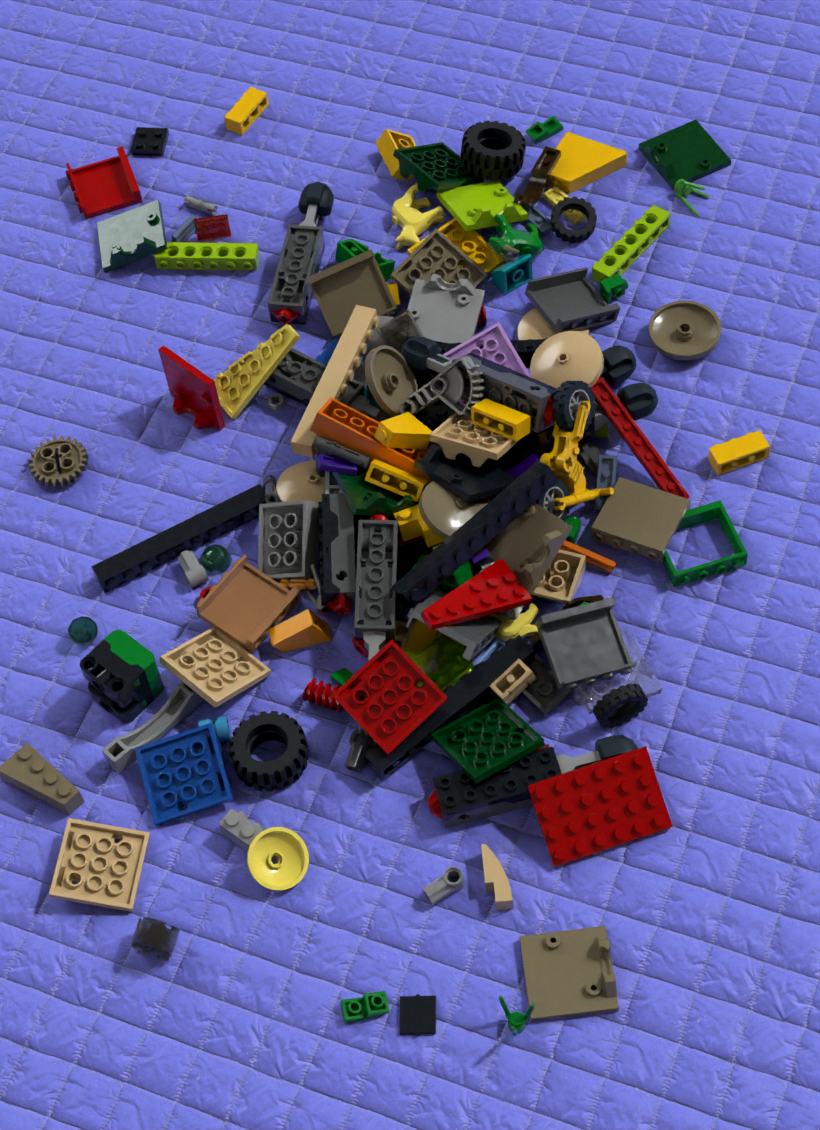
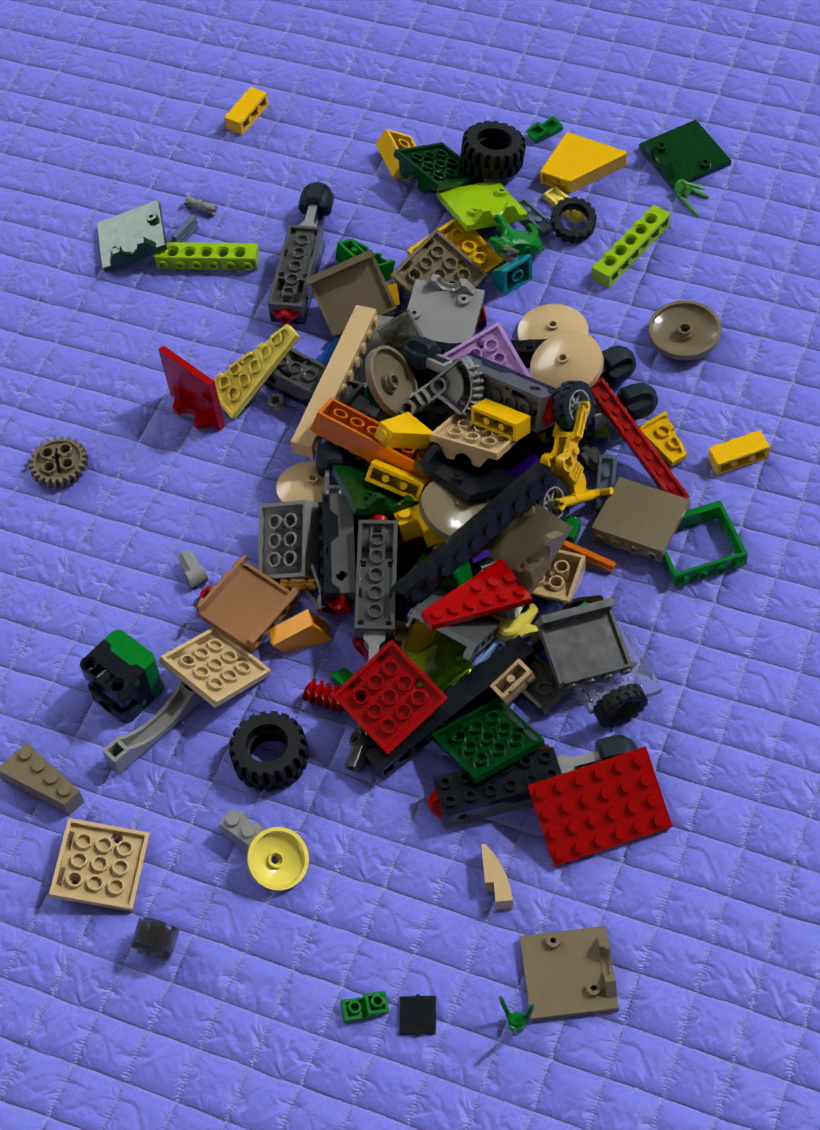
red panel [65,146,143,219] -> none
hair [68,616,98,646] -> none
black brick [91,484,267,593] -> none
black plate [130,127,169,156] -> none
blue piece [135,723,234,826] -> none
clear red plate [194,214,231,241] -> none
dark azure wheel [198,716,231,743] -> none
hair [201,544,232,573] -> none
dark grey pin [263,475,278,503] -> none
dark grey pin [313,436,370,469] -> none
dark purple tile [317,454,357,476] -> none
light yellow animal [392,182,445,250] -> none
light grey piece [422,867,464,905] -> none
dark brown piece [514,146,561,208] -> none
dark grey panel [525,267,620,334] -> none
green brick [600,273,628,304] -> none
none -> yellow wing [639,411,687,467]

